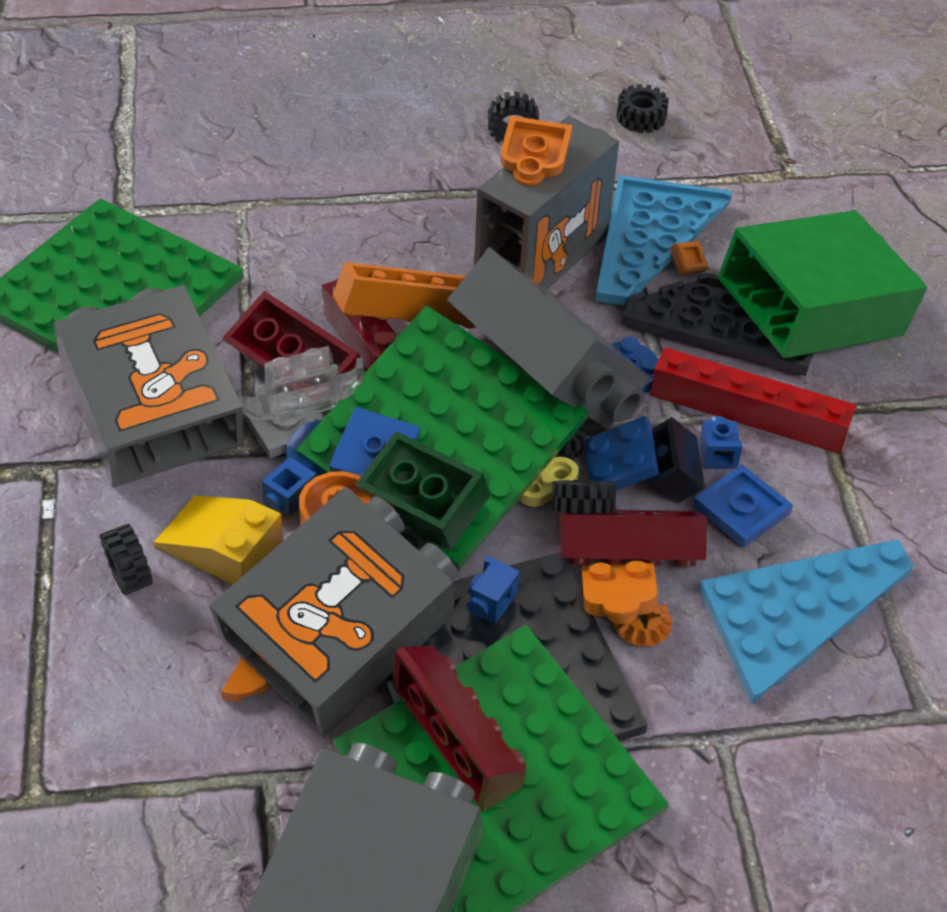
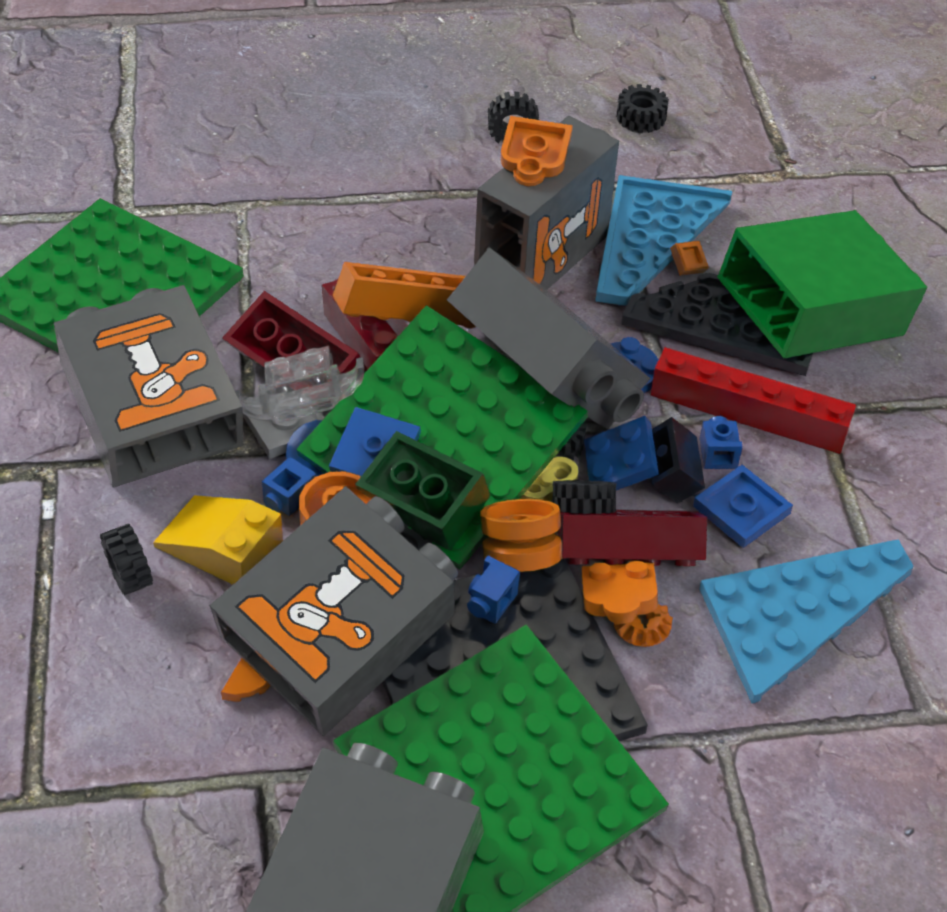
dark red slope [393,646,526,812] -> none
none -> orange wheel [480,499,562,572]

